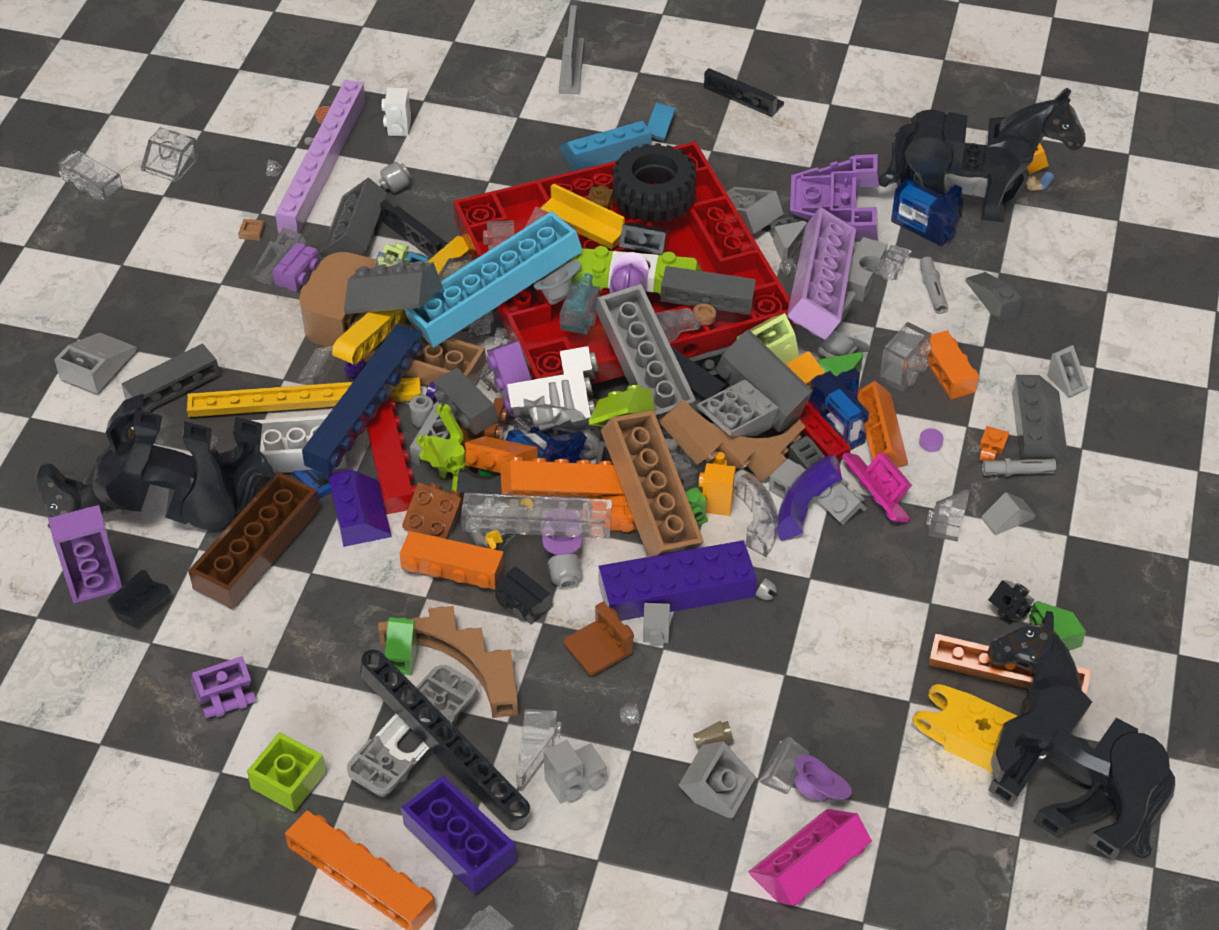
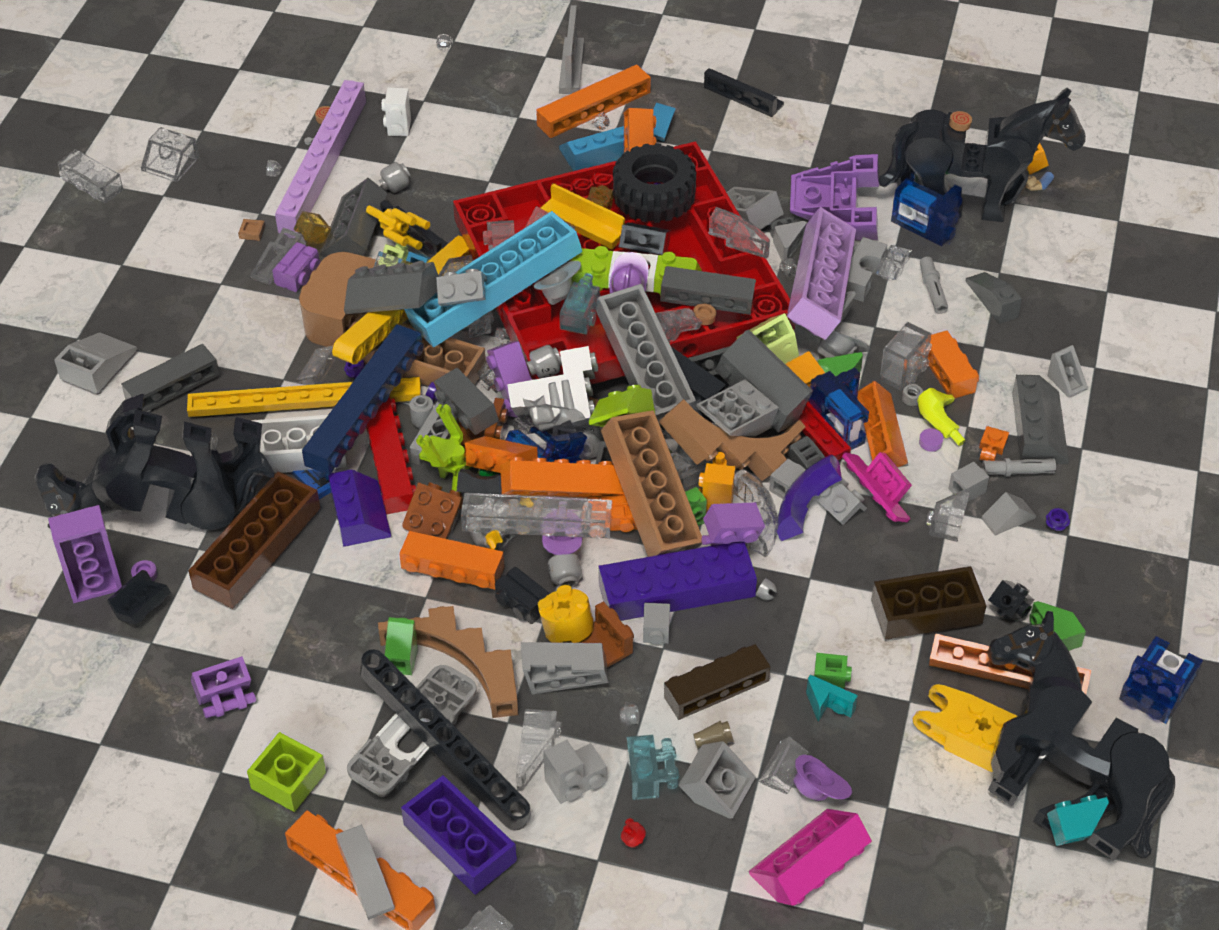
none -> medium lavender tile [131,560,157,581]
none -> clear yellow brick [294,211,331,244]
none -> light grey slope [336,824,395,920]
none -> yellow plant [366,205,431,250]
none -> clear hinge [436,34,453,52]
none -> light grey bracket [436,269,487,306]
none -> light grey wedge [521,642,608,695]
none -> light grey head [526,345,562,379]
none -> orange brick [536,64,651,138]
none -> yellow brick [538,585,594,643]
none -> clear hinge [592,112,610,130]
none -> red piece [621,818,646,848]
none -> orange brick [624,108,656,153]
none -> clear light blue brick [627,735,679,800]
none -> dark brown brick [664,644,771,720]
none -> medium lavender brick [701,502,765,546]
none -> clear slope [709,207,770,259]
none -> teal slope [806,675,858,721]
none -> bright green brick [814,653,852,689]
none -> dark brown brick [871,566,987,640]
none -> light grey axle [902,384,923,406]
none -> neon yellow animal [917,388,966,446]
none -> medium nougat tile [949,111,972,131]
none -> light grey brick [949,462,989,504]
none -> dark purple plate [1046,508,1070,531]
none -> teal slope [1047,795,1109,846]
none -> clear blue brick [1119,636,1203,724]

